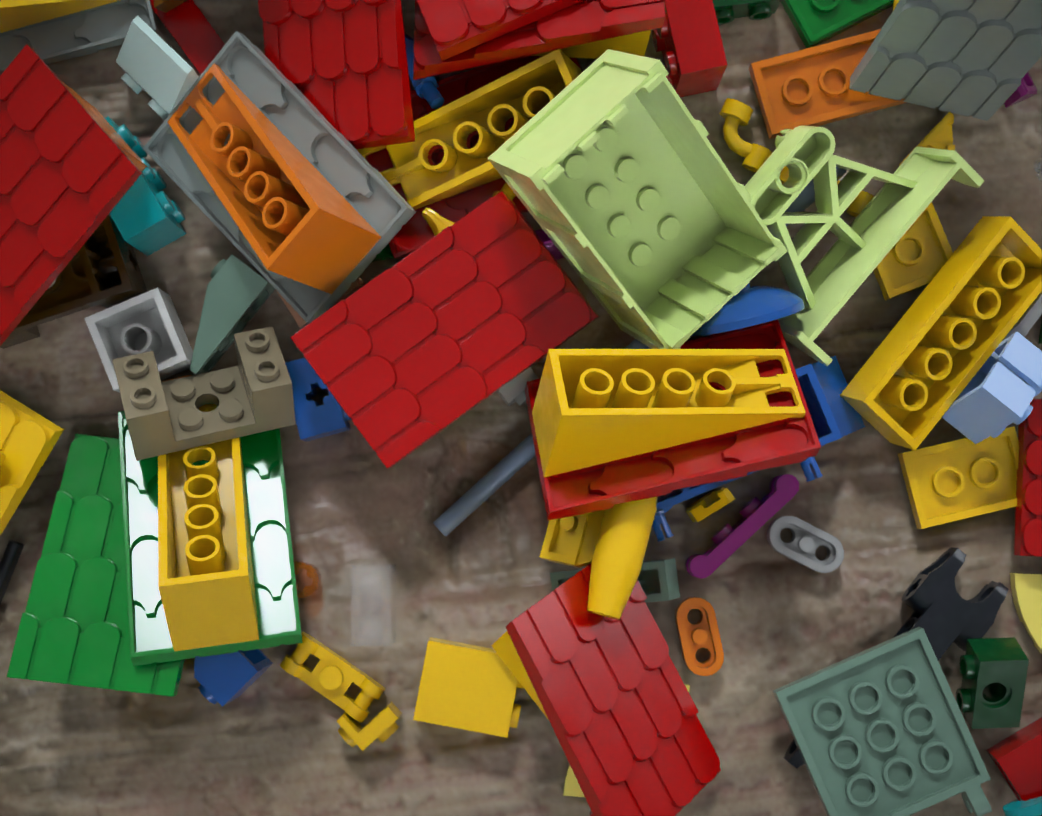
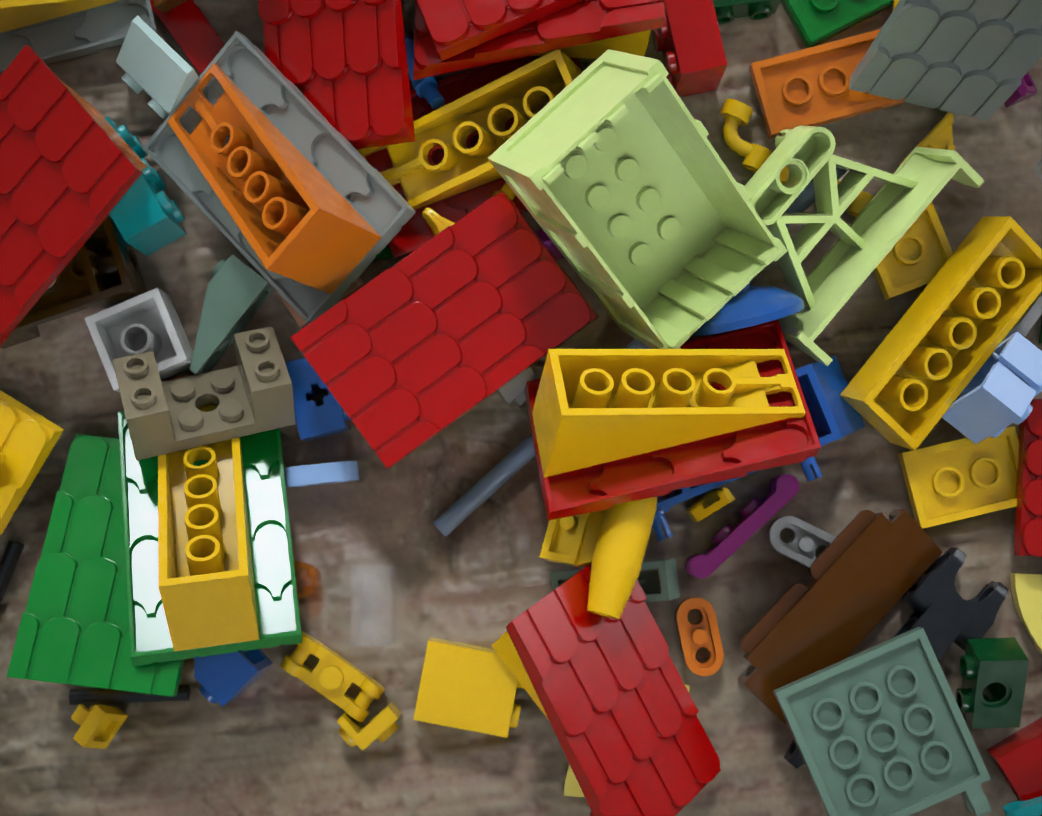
none -> black bar [69,684,191,705]
none -> yellow tile [71,704,128,749]
none -> light blue beam [284,461,359,488]
none -> reddish brown slope [738,509,943,724]

